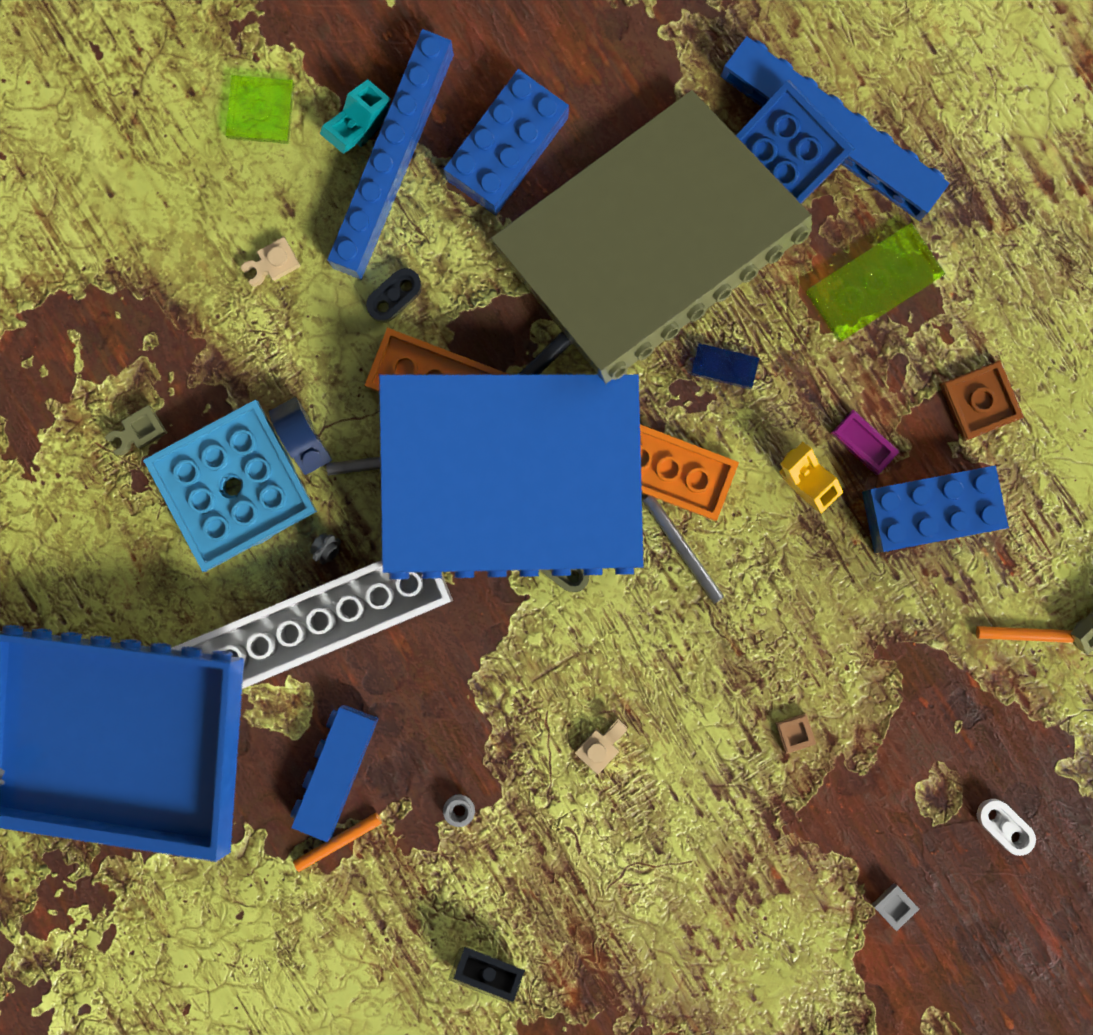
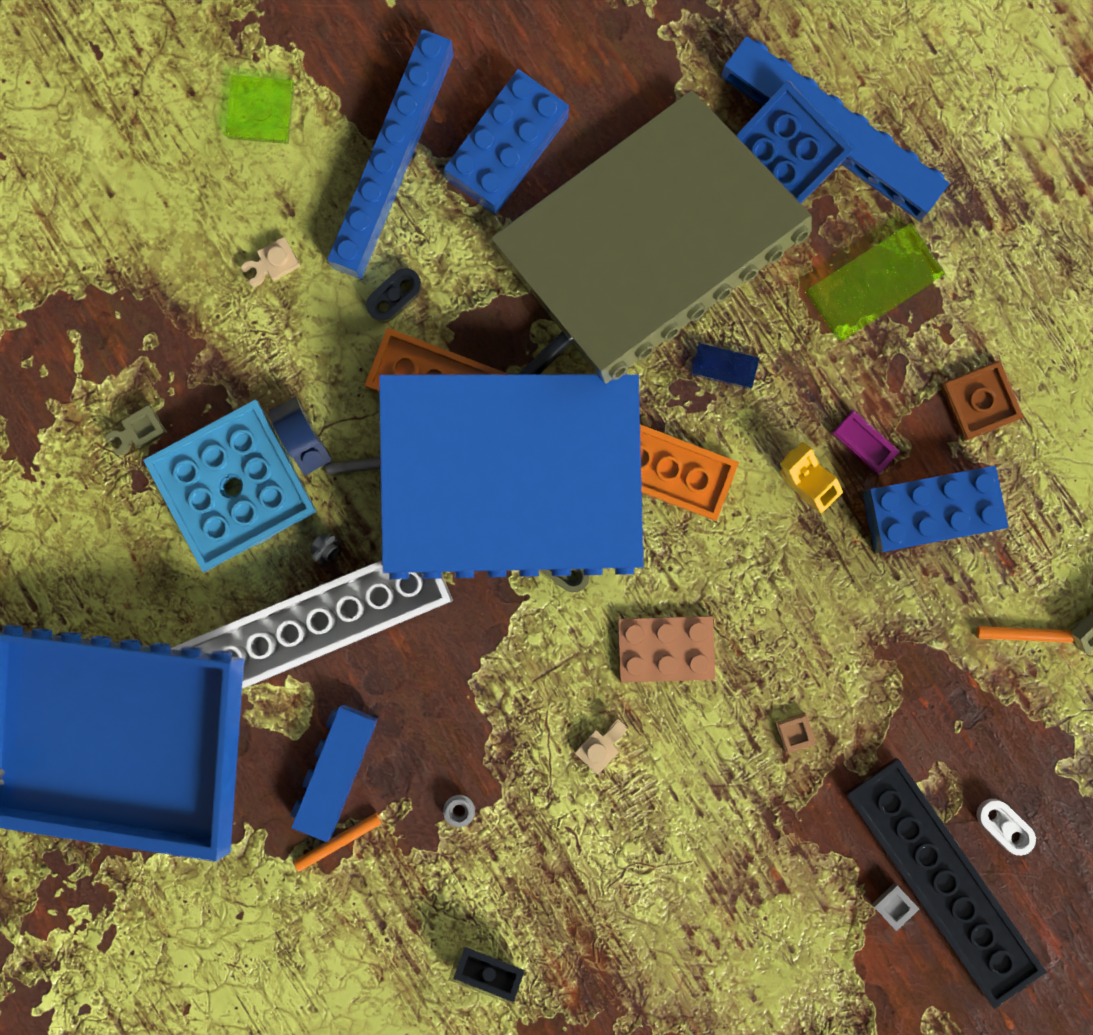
teal brick [320,79,391,154] -> none
flat silver bar [642,496,724,604] -> none
none -> nougat plate [618,616,715,683]
none -> black plate [844,757,1047,1009]

